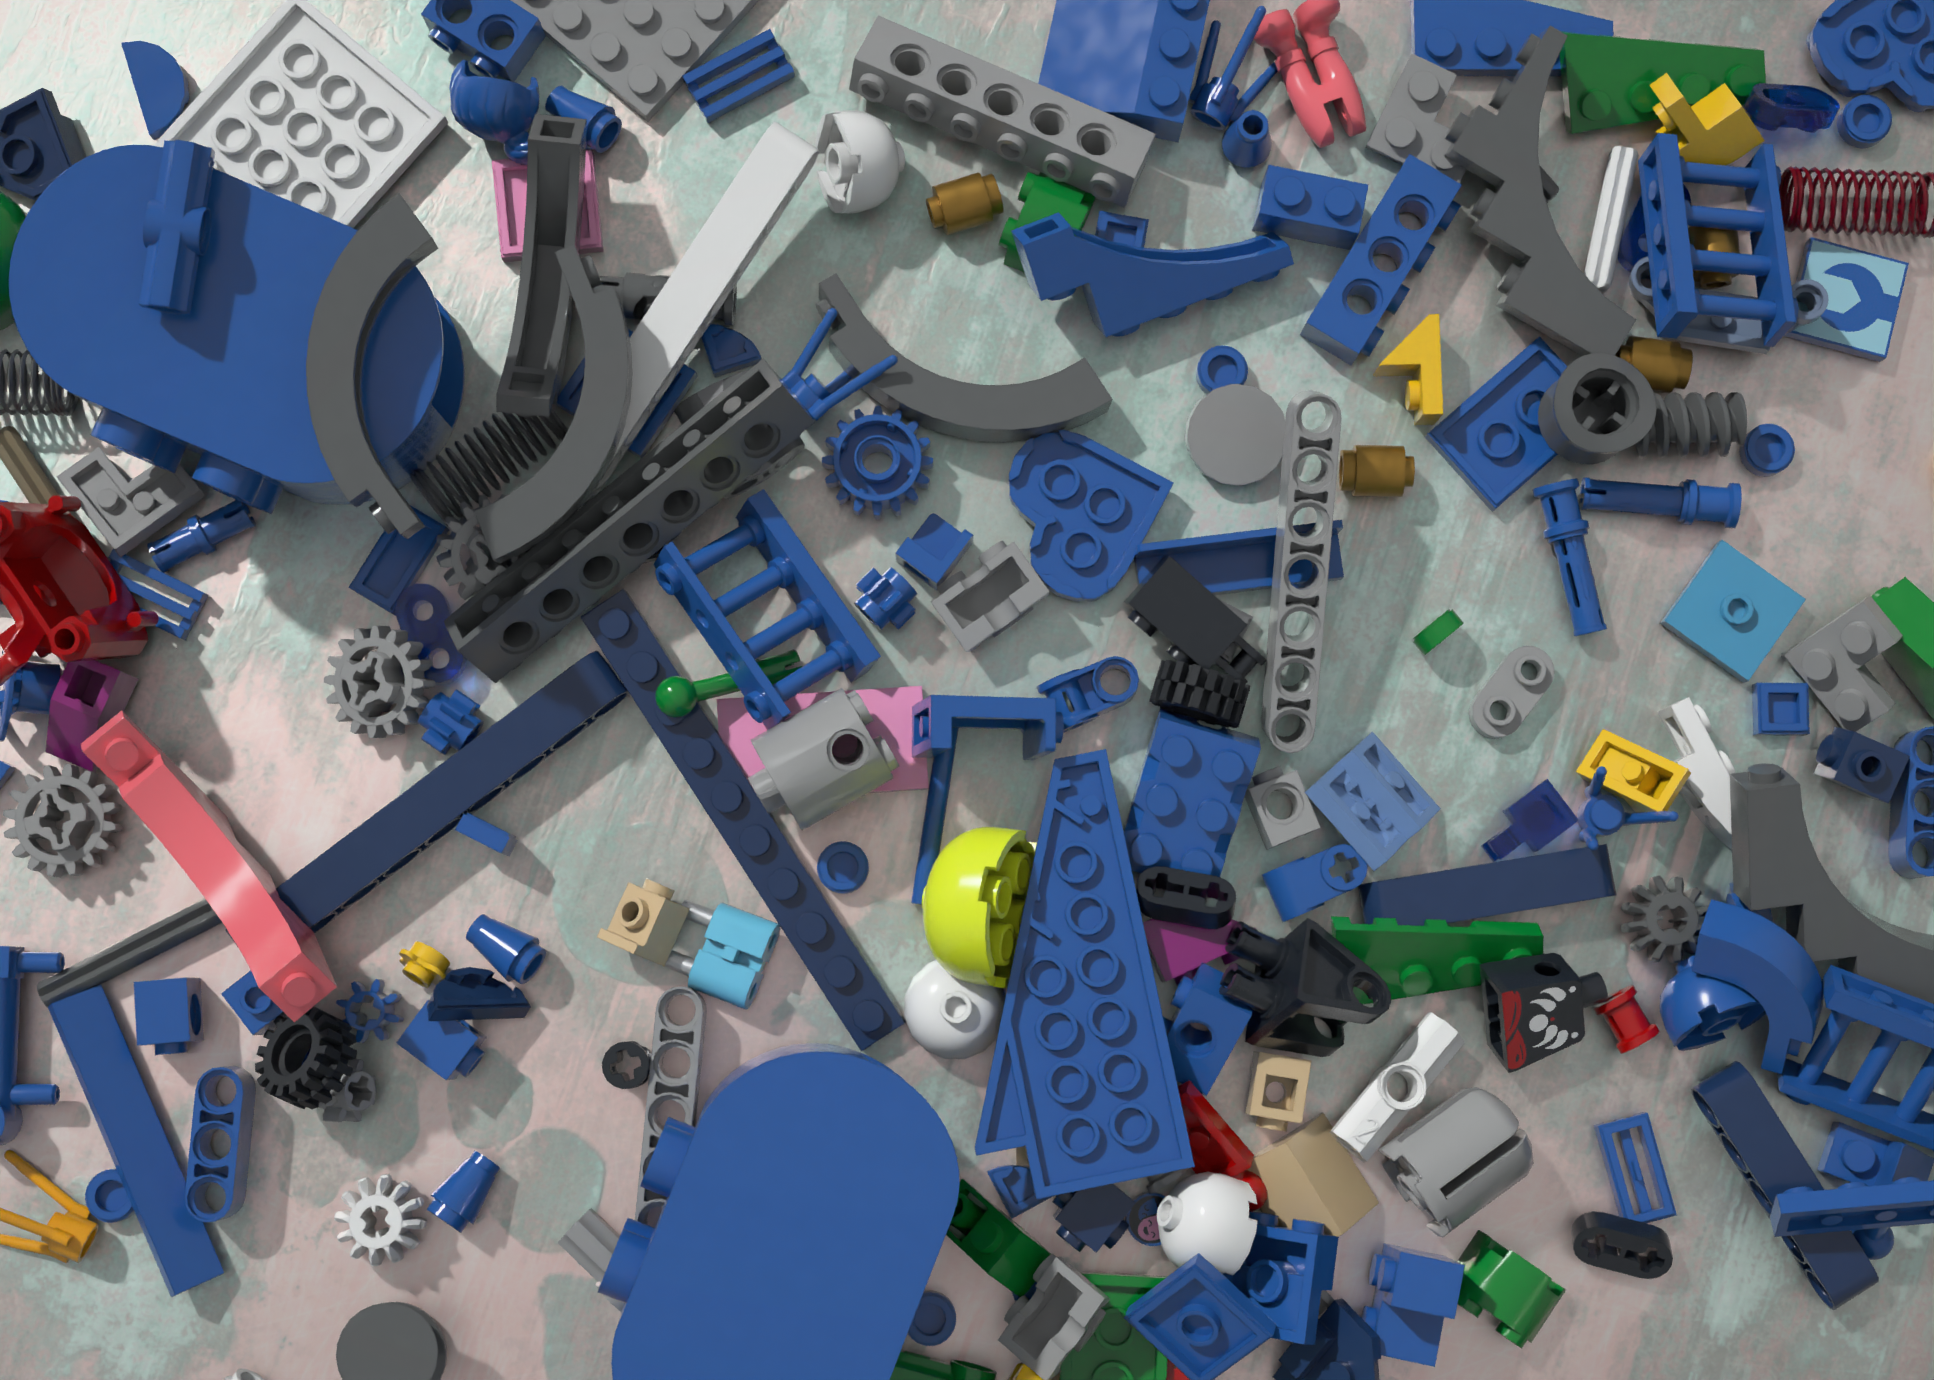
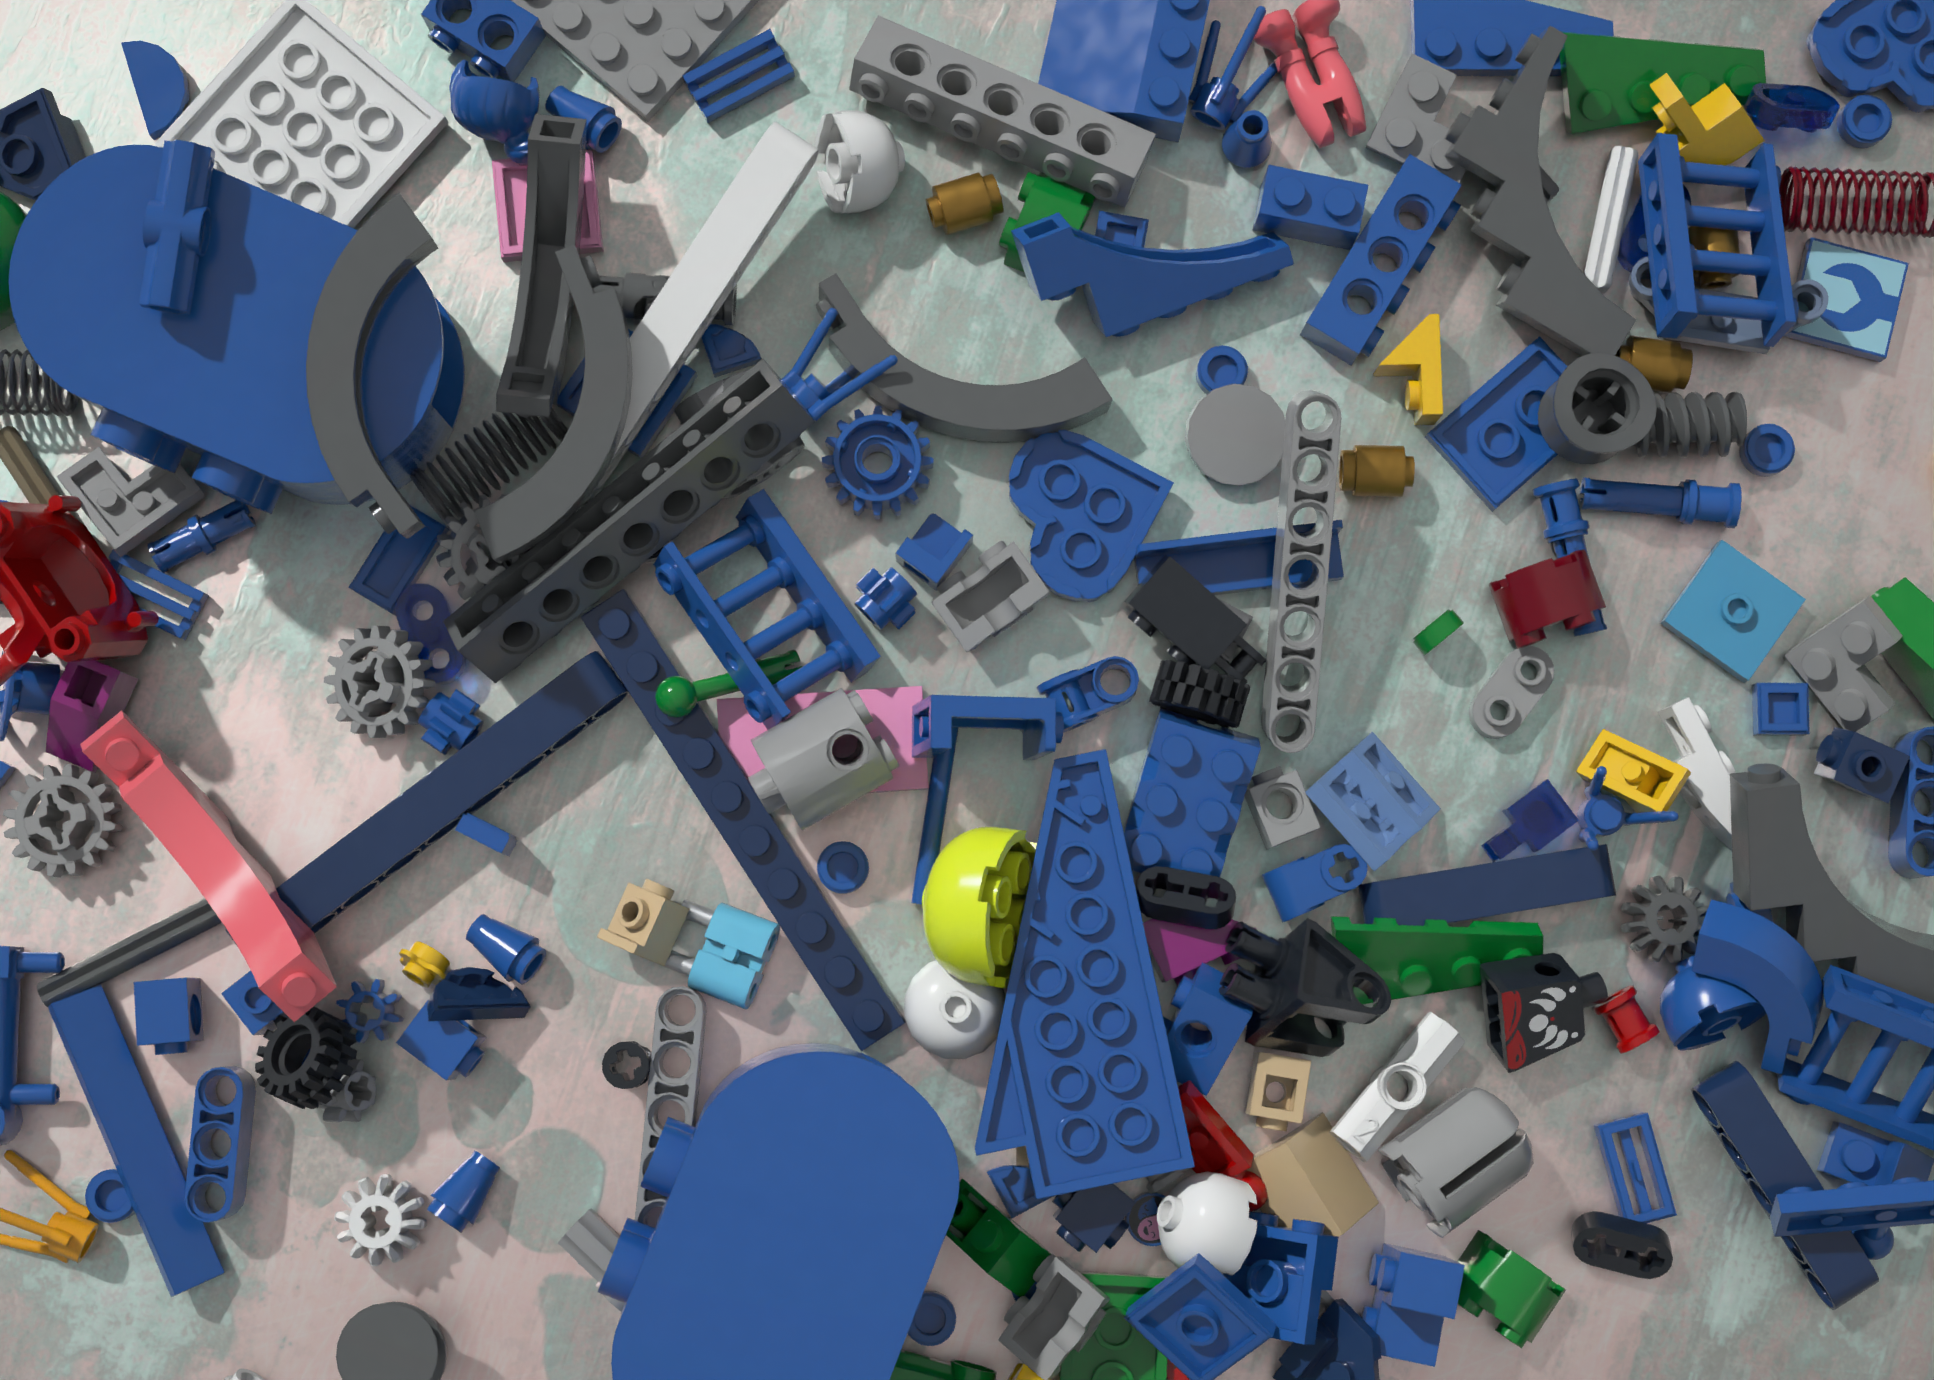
none -> dark red cylinder [1489,550,1606,649]

